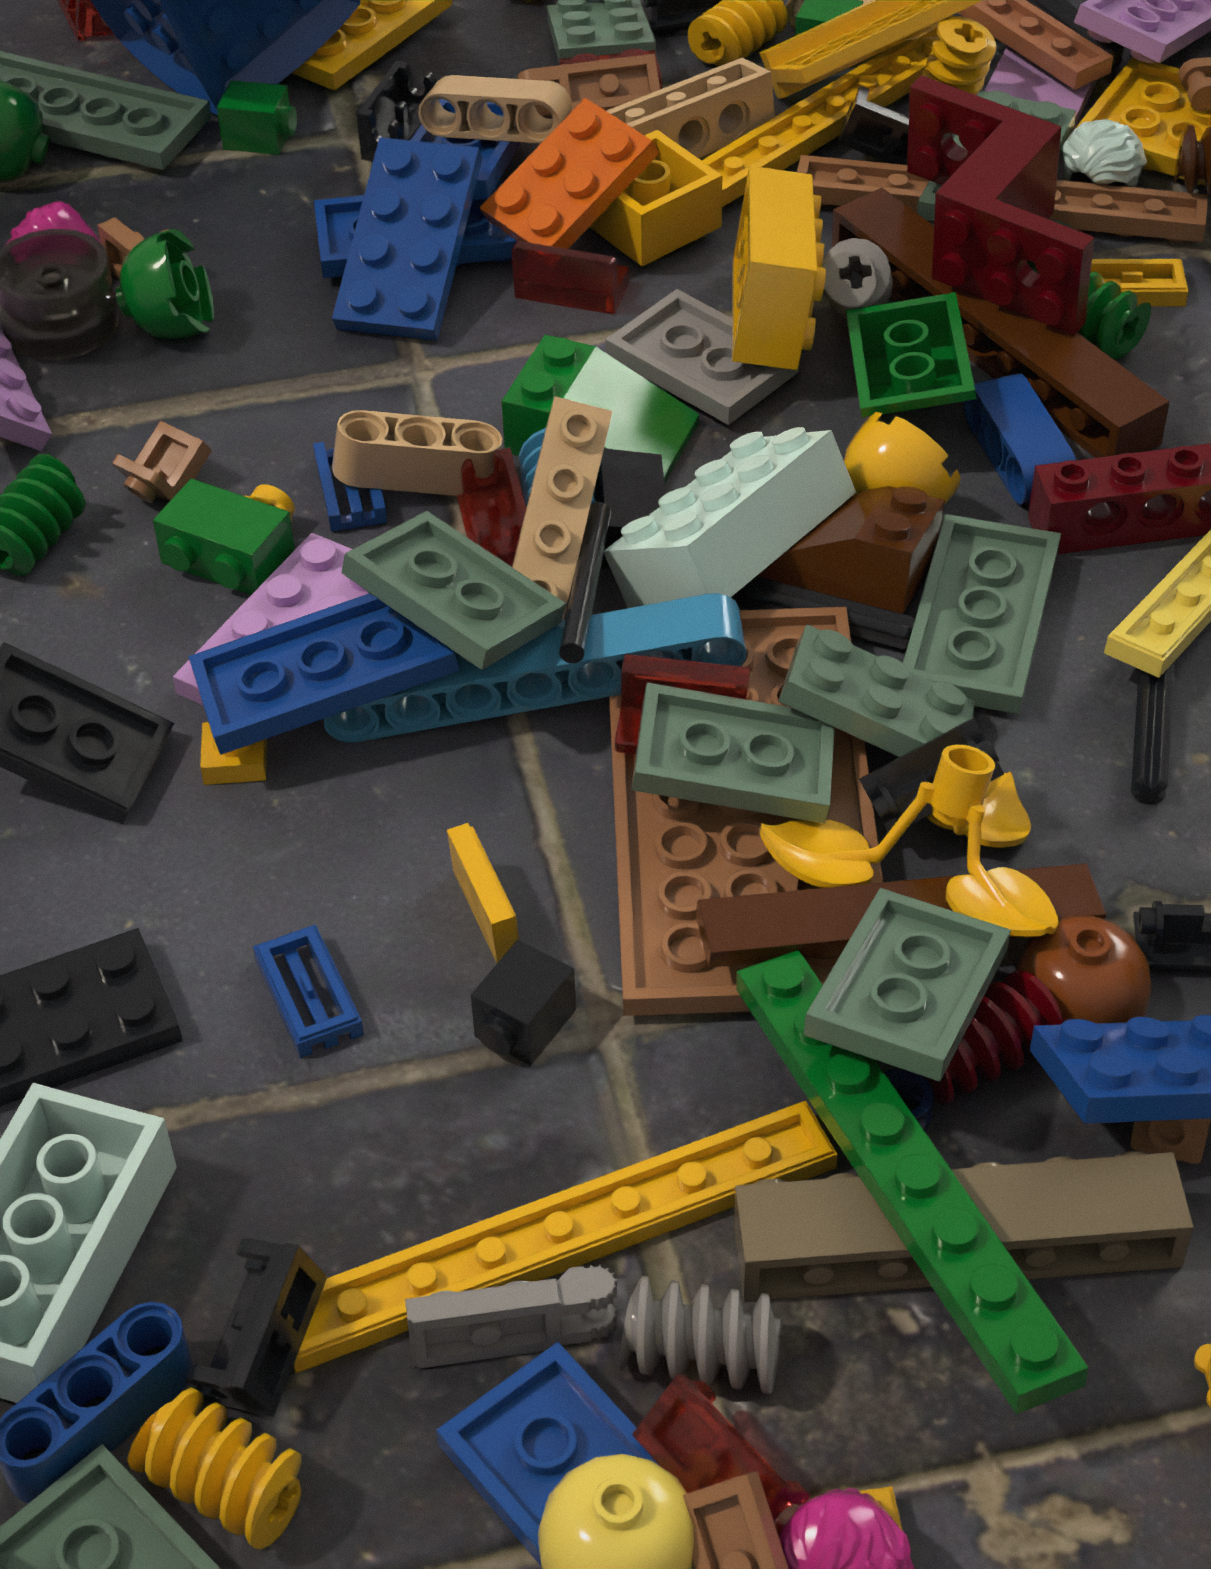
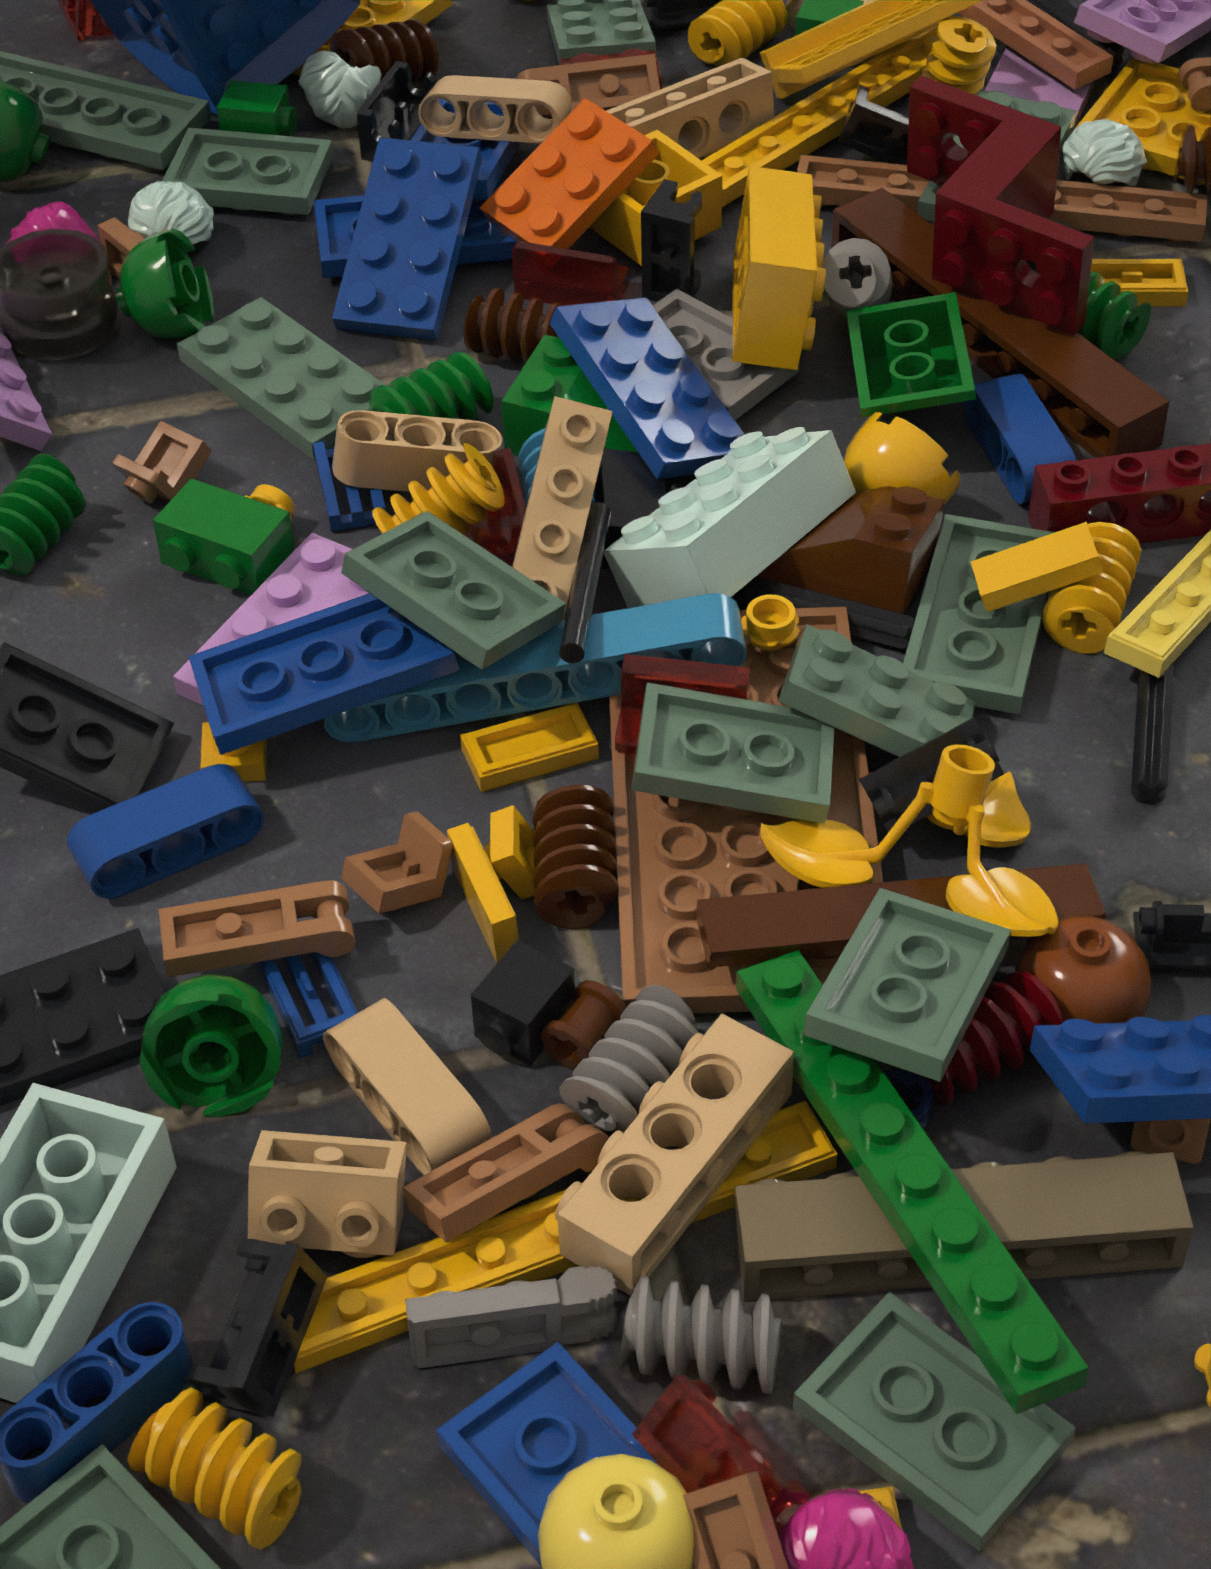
none -> blue beam [67,764,264,899]
none -> light aqua hair [128,181,214,245]
none -> green cylinder [140,974,283,1117]
none -> medium nougat plate [158,880,355,977]
none -> sand green plate [162,128,334,215]
none -> sand green plate [177,297,387,460]
none -> tan brick [247,1130,406,1258]
none -> light aqua hair [299,51,382,129]
none -> tan beam [323,998,493,1175]
none -> reddish brown piece [329,19,439,83]
none -> medium nougat bracket [341,811,453,914]
none -> green piece [369,351,494,420]
none -> yellow piece [372,443,505,535]
none -> medium nougat plate [403,1103,609,1243]
none -> yellow tile [460,702,599,792]
none -> reddish brown piece [464,287,563,364]
none -> yellow plate [485,805,536,900]
none -> reddish brown piece [533,784,618,929]
none -> reddish brown bush [540,980,627,1070]
none -> blue plate [549,298,745,480]
none -> tan brick [555,1013,794,1296]
none -> light grey piece [559,984,699,1133]
none -> black hinge [641,179,702,302]
none -> yellow plate [741,595,800,651]
none -> sand green plate [793,1291,1076,1552]
none -> yellow tile [970,522,1104,612]
none -> yellow piece [1042,522,1142,654]

